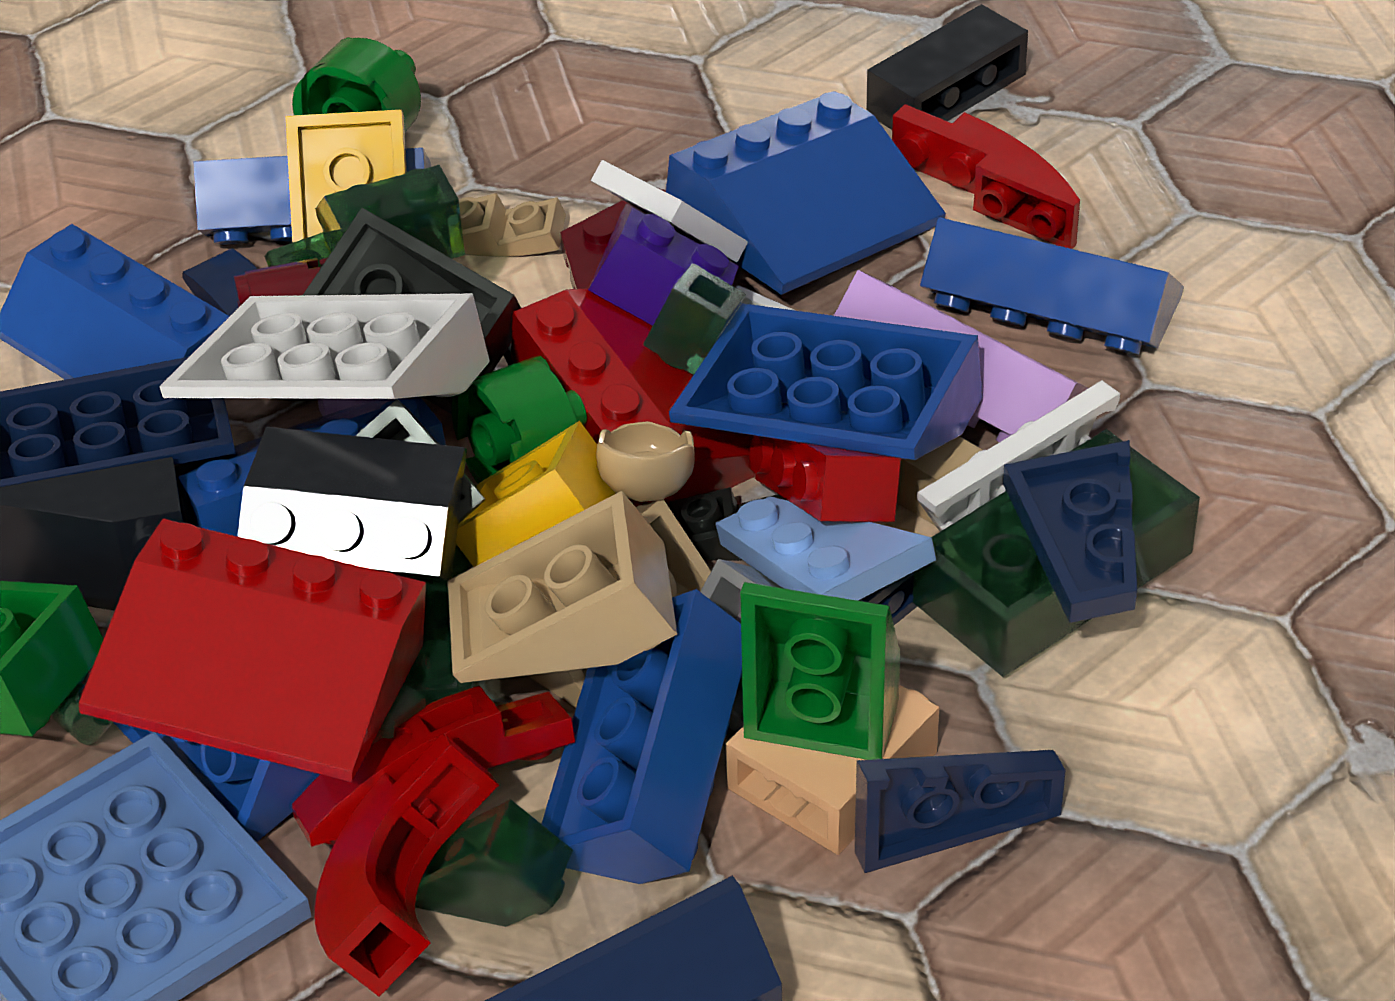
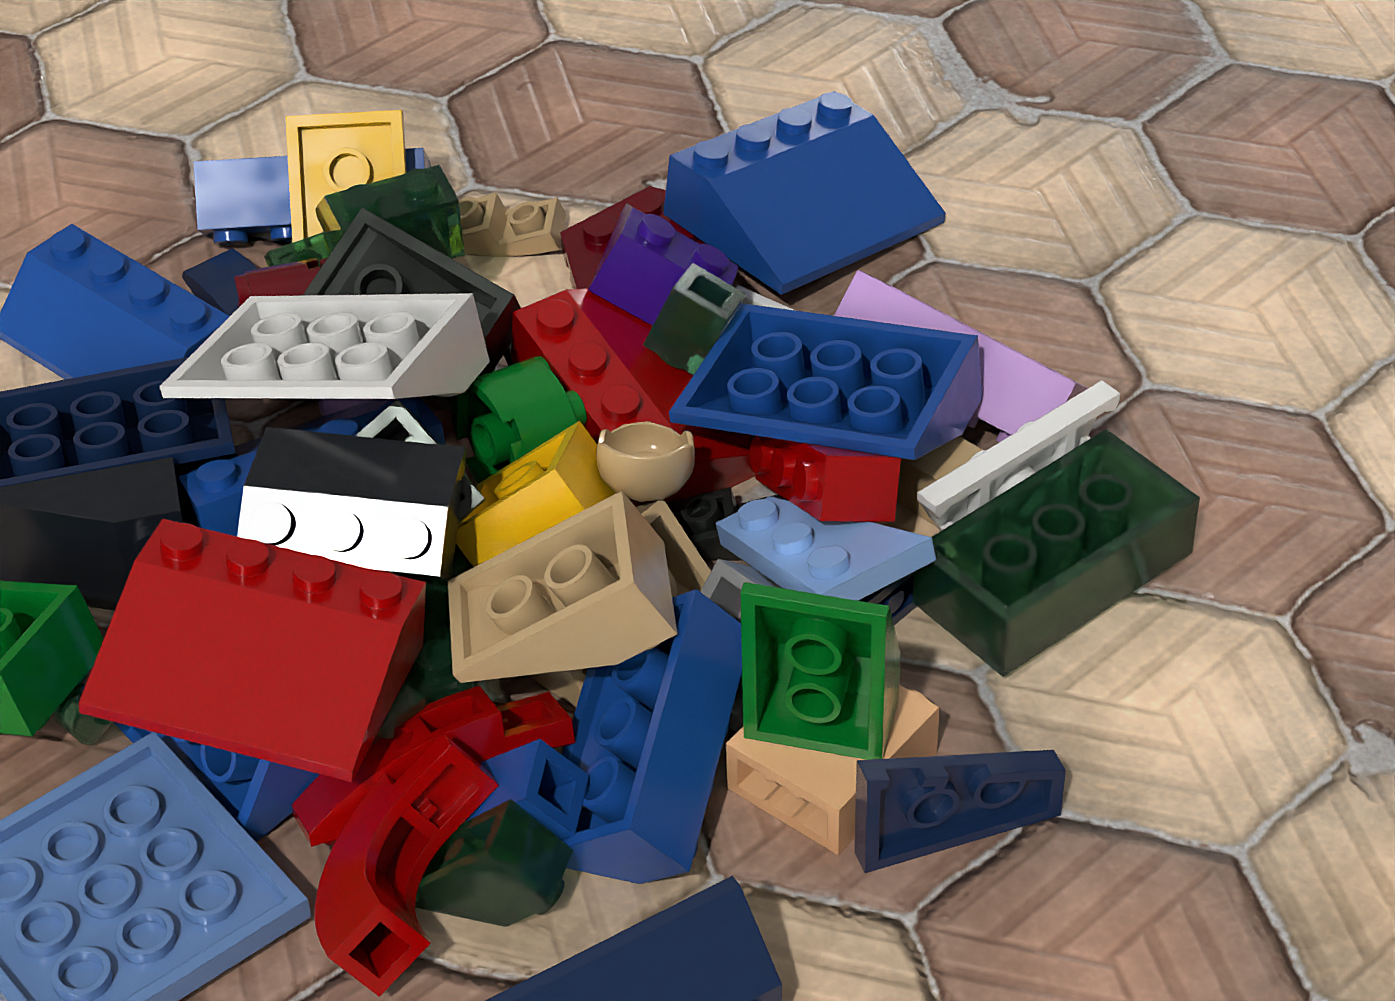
green brick [292,37,421,133] -> none
white tile [591,160,748,262] -> none
black brick [866,4,1028,130] -> none
red slope [892,104,1080,249] -> none
blue slope [920,217,1184,355] -> none
dark blue wing [1003,440,1137,623] -> none
none -> blue brick [466,739,589,856]

